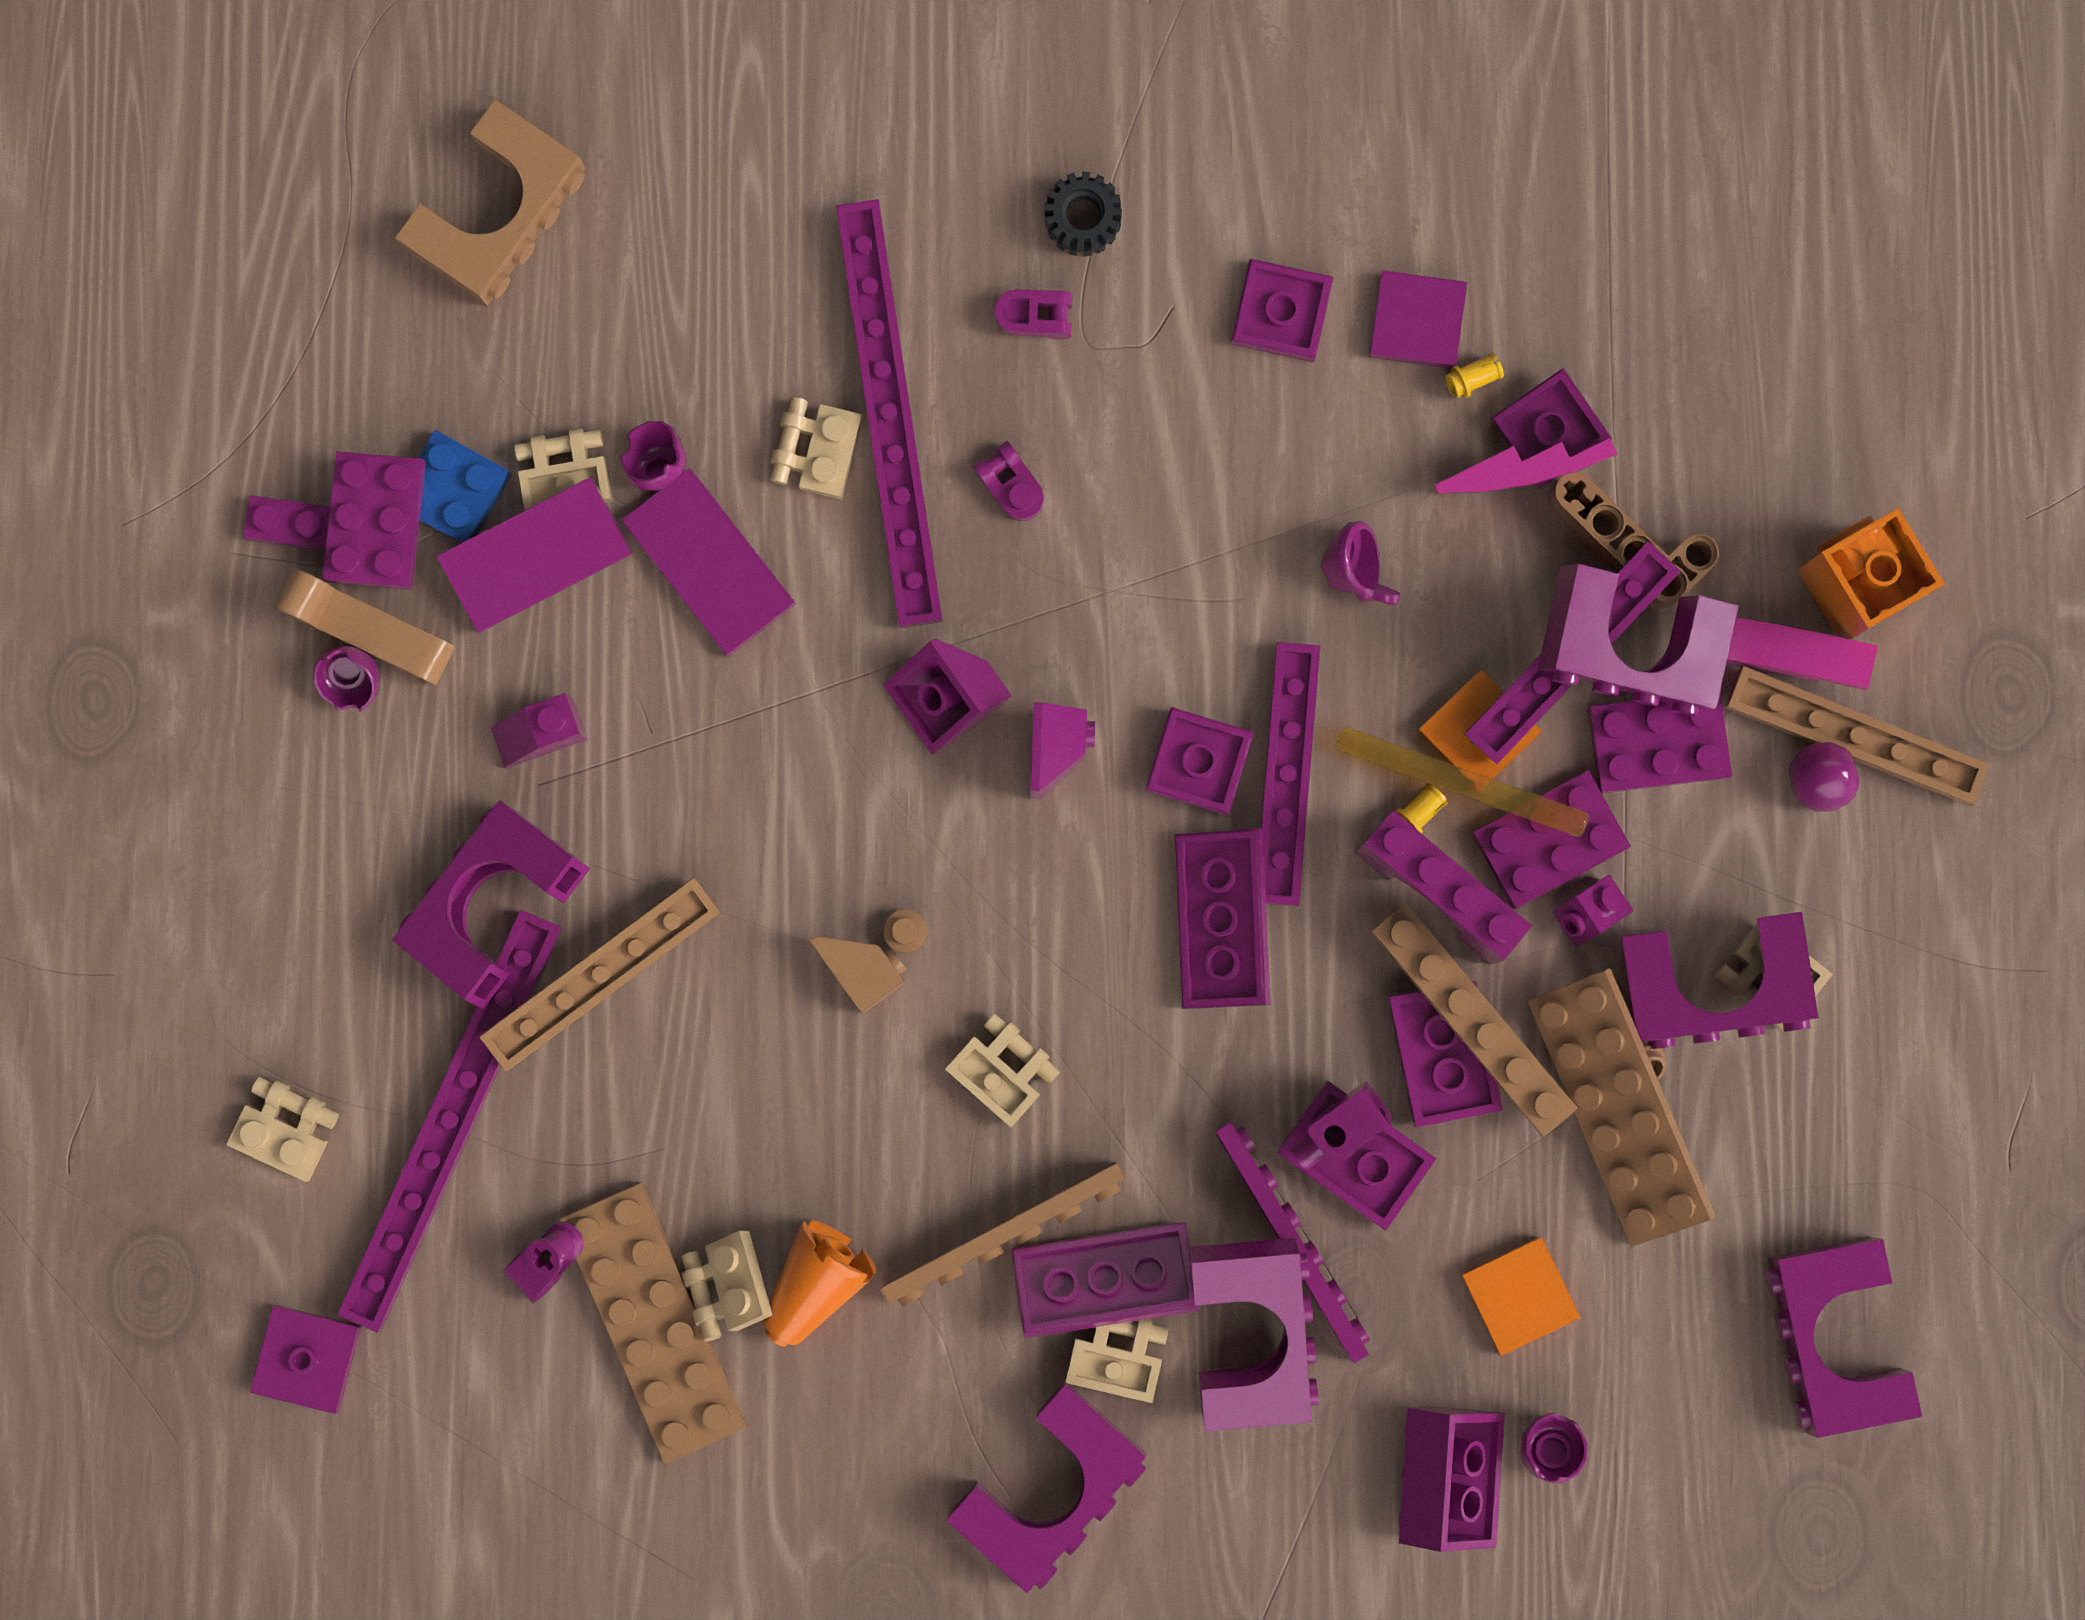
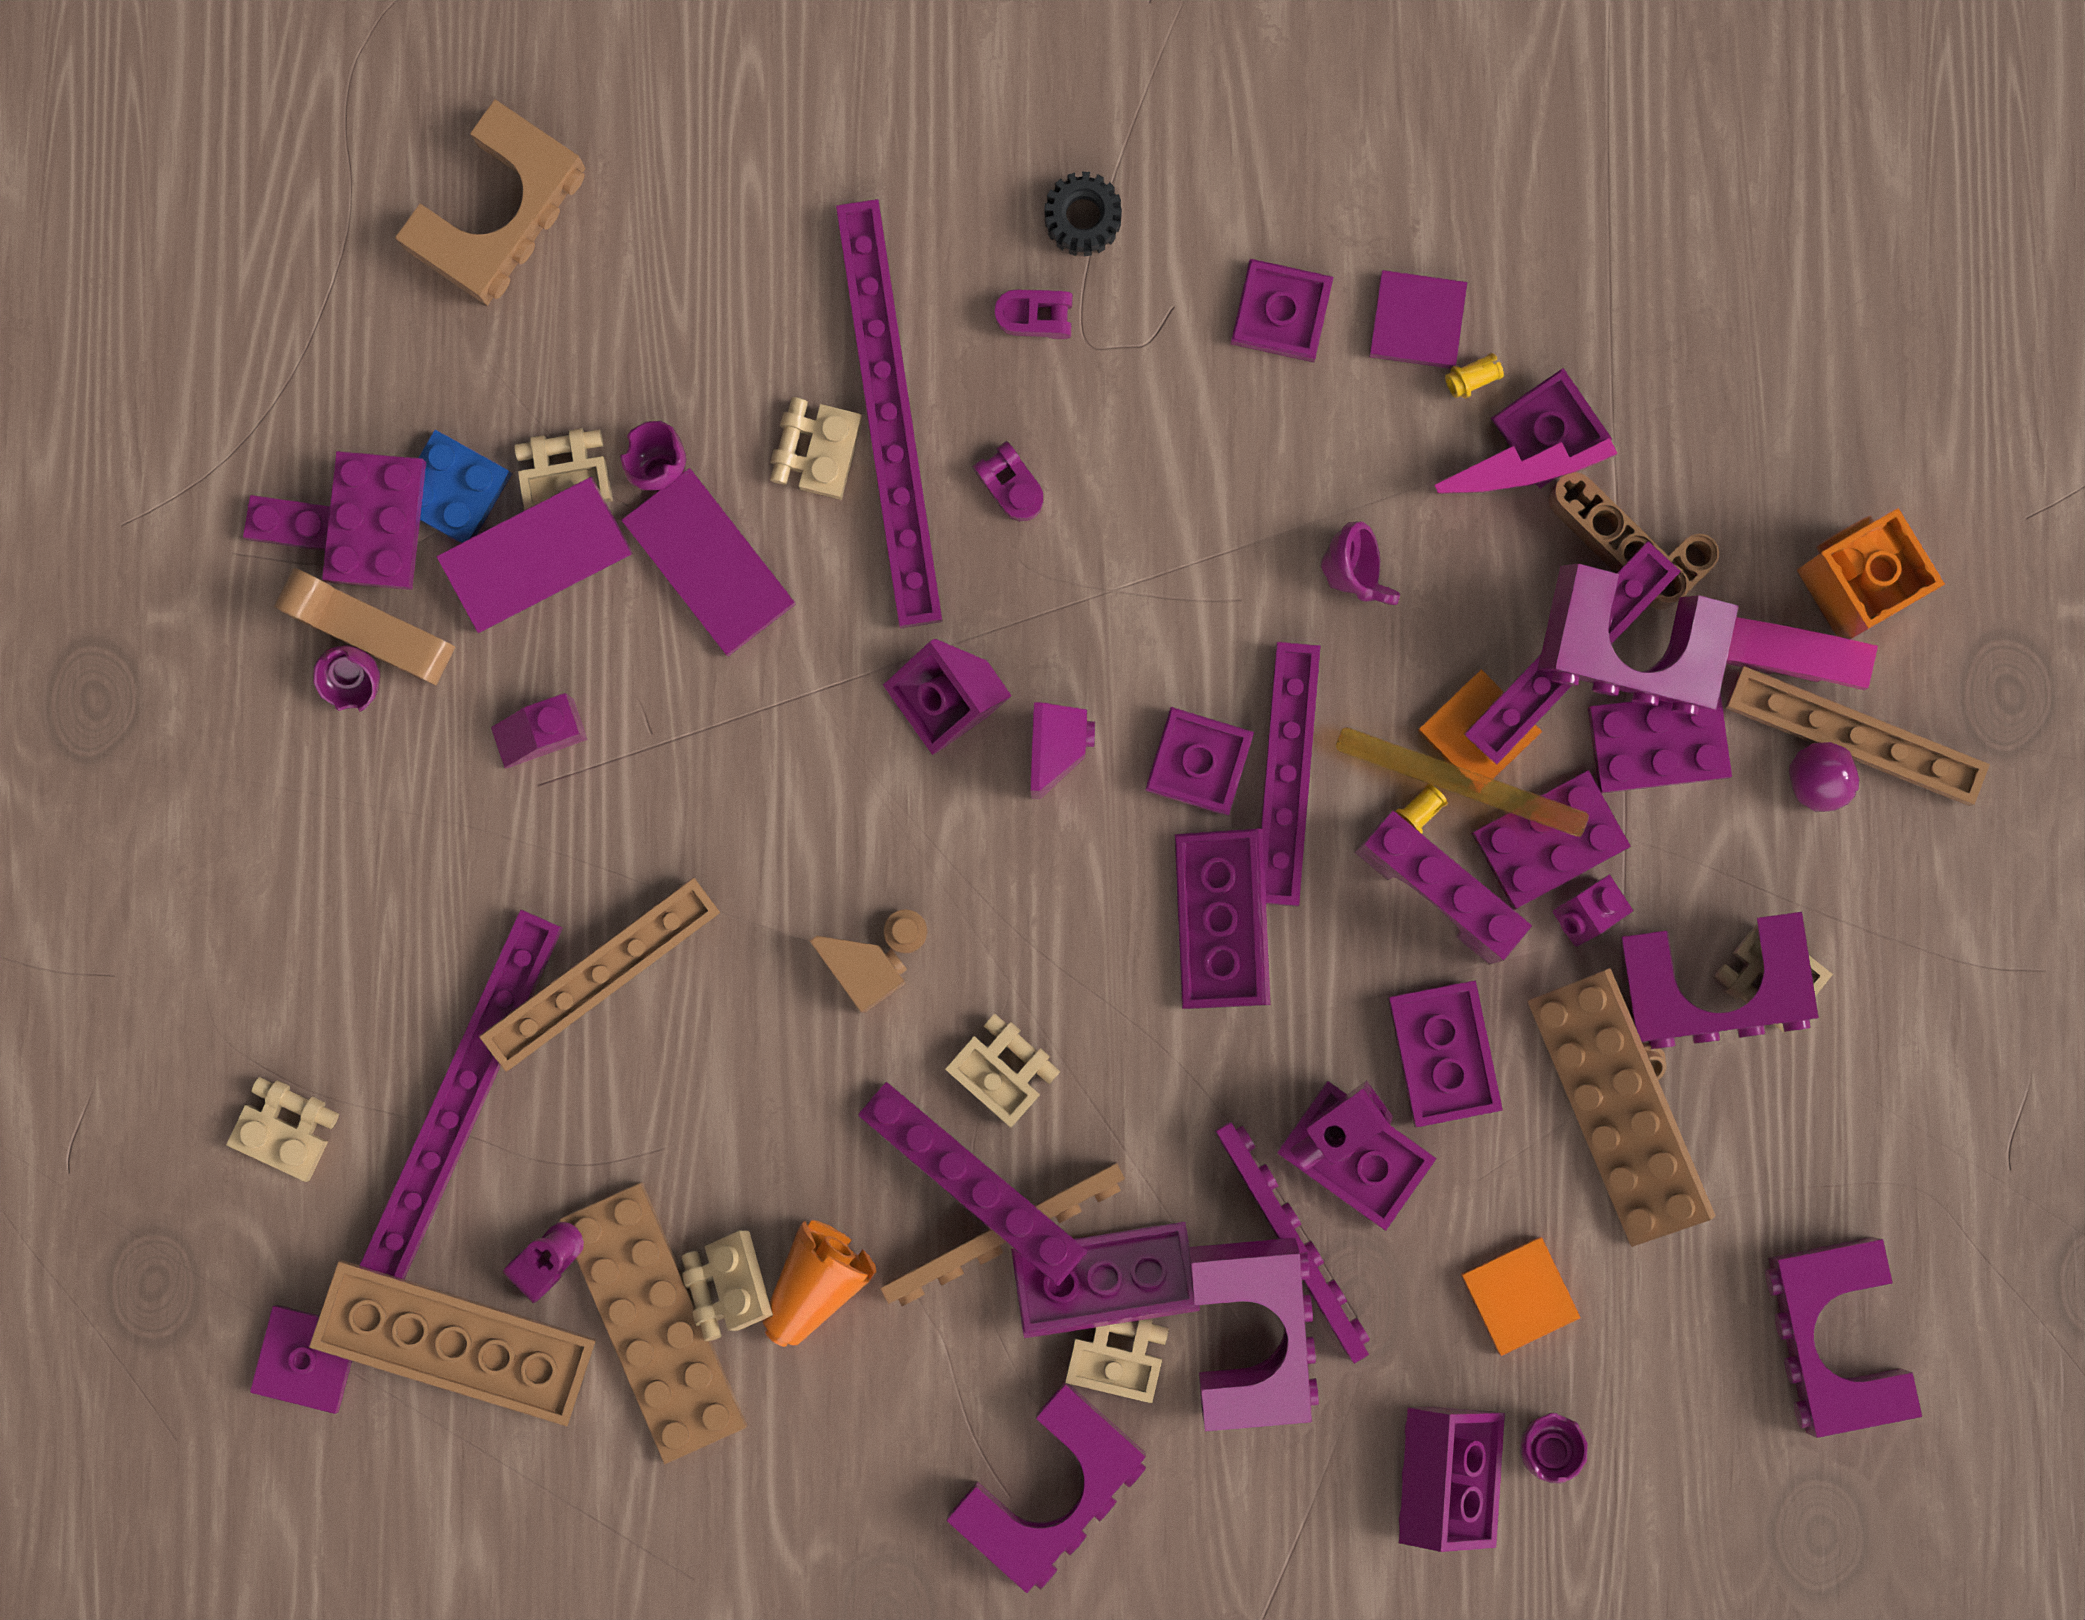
magenta arch [392,800,591,1009] -> none
medium nougat plate [1371,903,1578,1137] -> none
none -> medium nougat plate [309,1260,596,1426]
none -> magenta plate [858,1081,1087,1286]

